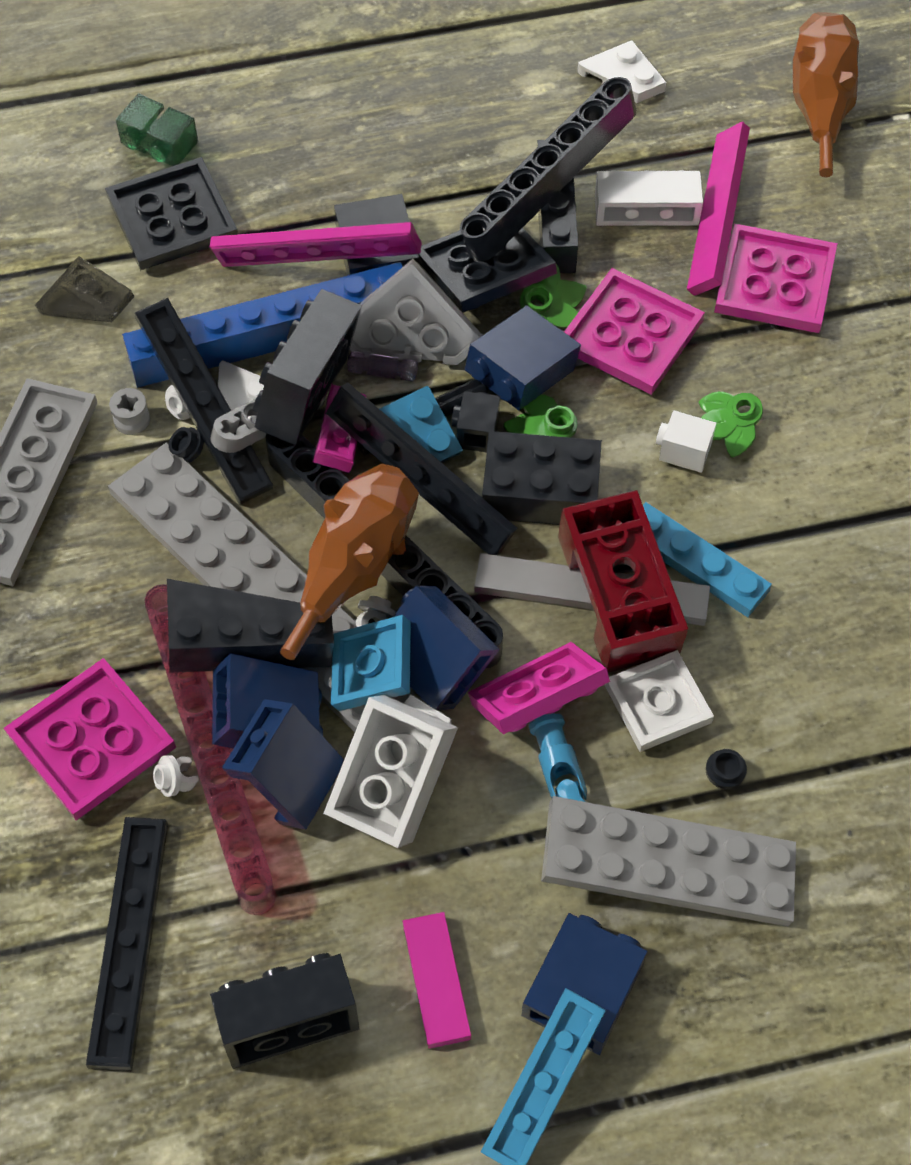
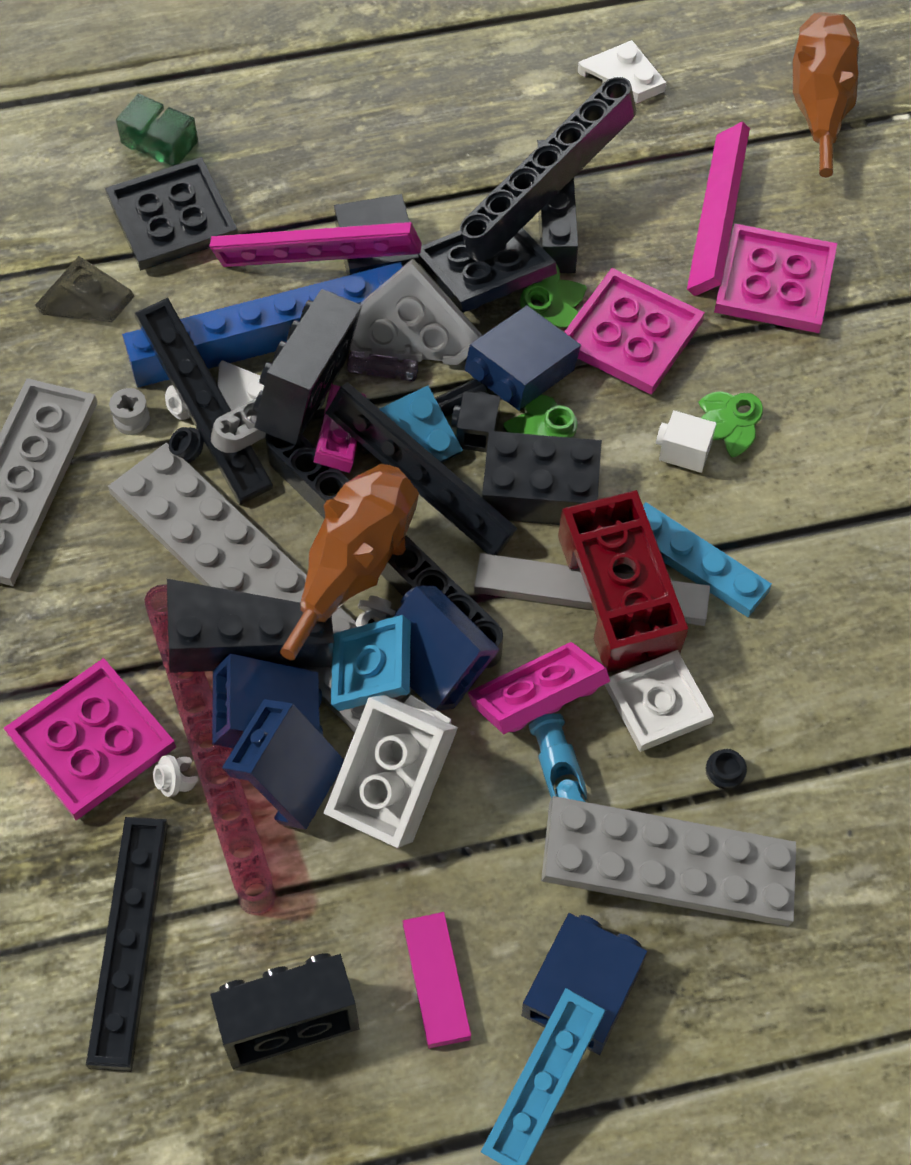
white brick [595,170,703,226] -> none

